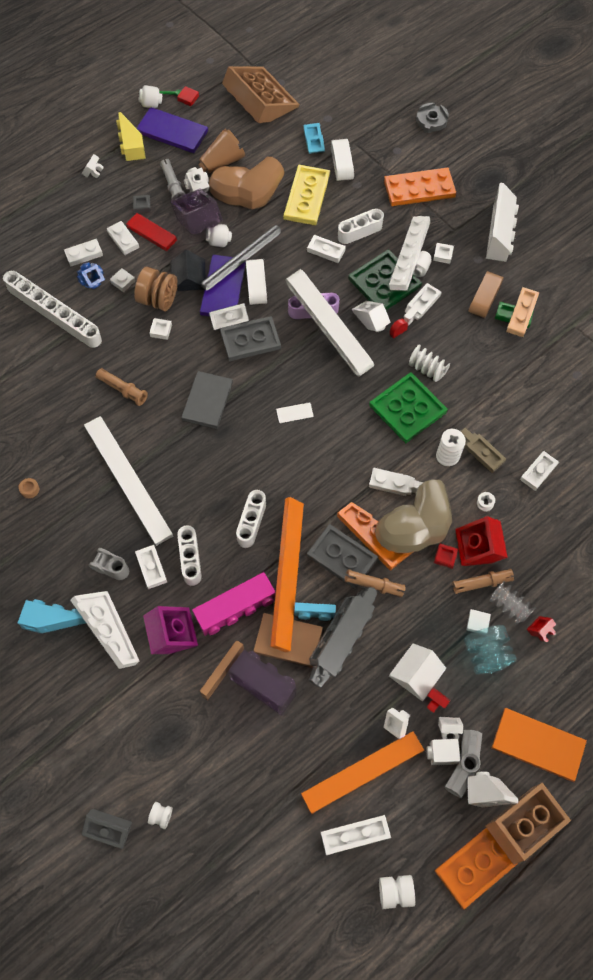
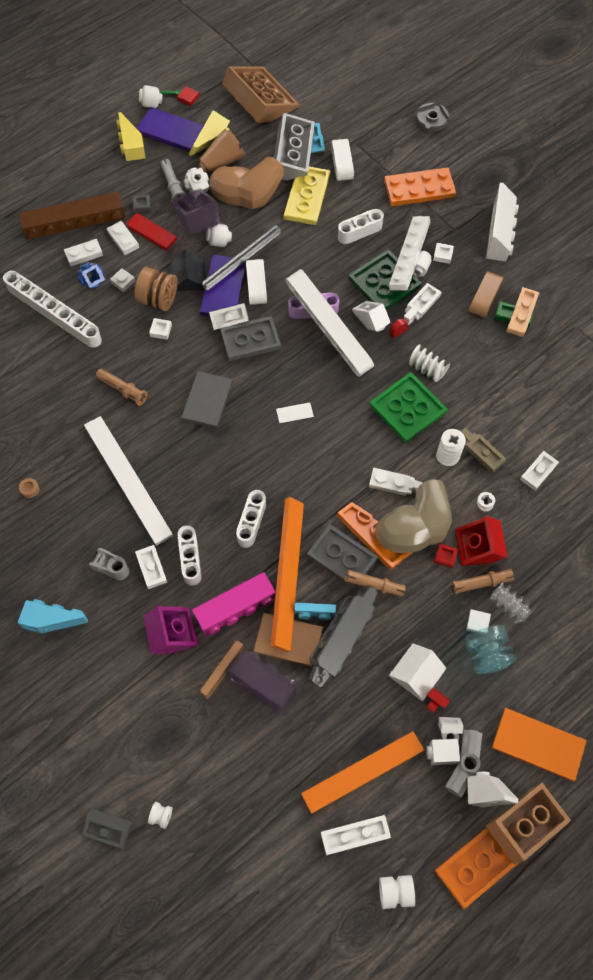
white wing [70,591,139,669] -> none
white tile [82,154,104,178] -> none
white plate [307,235,345,263] -> none
white tile [384,708,410,739] -> none
red tile [527,616,556,642] -> none
none -> reddish brown brick [19,191,126,240]
none -> light yellow slope [189,111,230,156]
none -> light grey slope [274,113,315,181]

